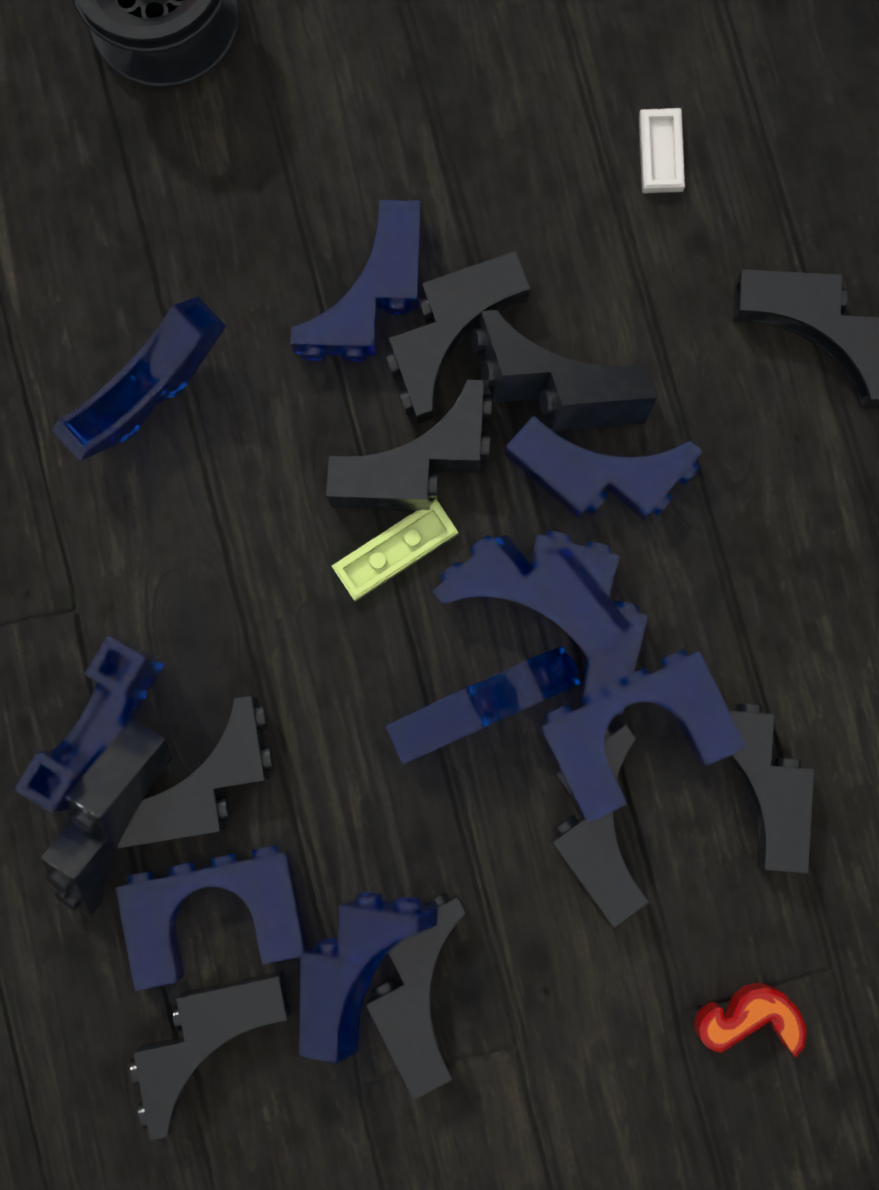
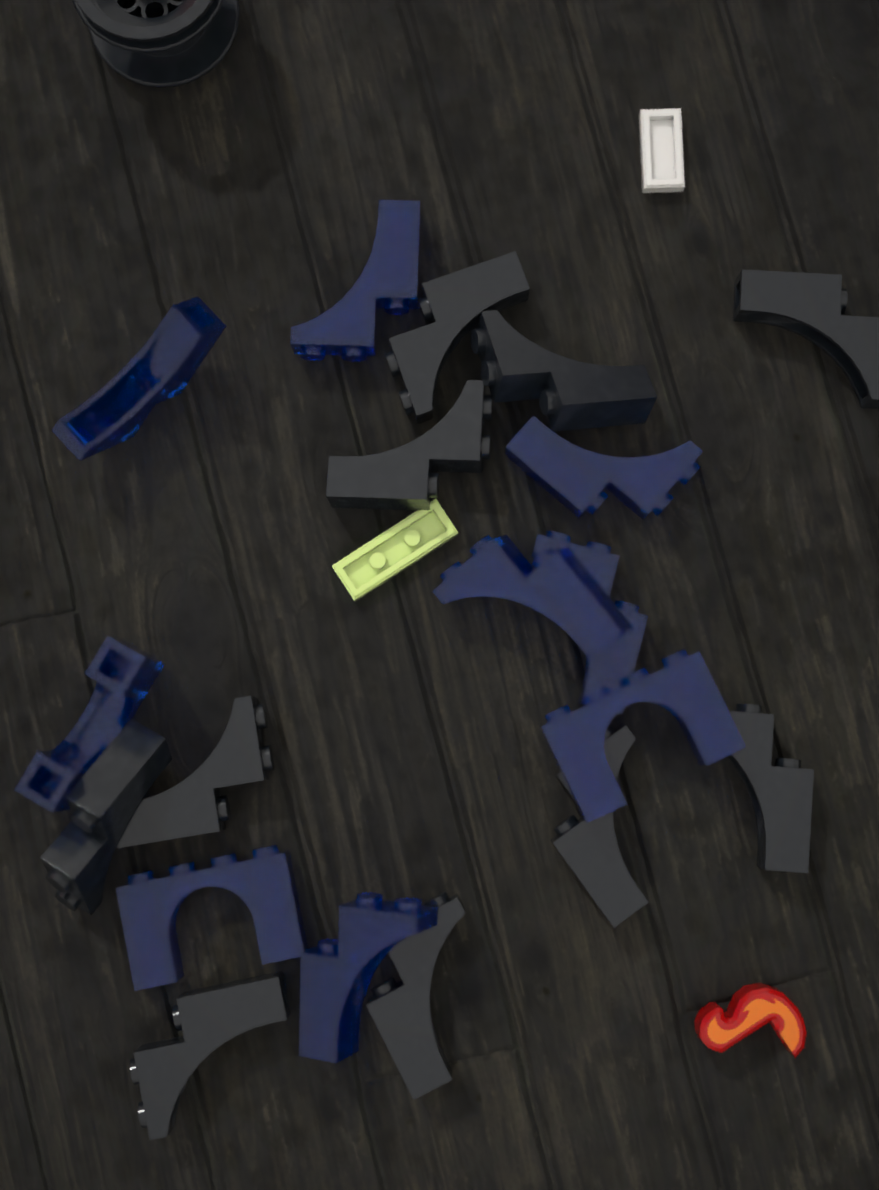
clear blue arch [386,646,580,764] -> none

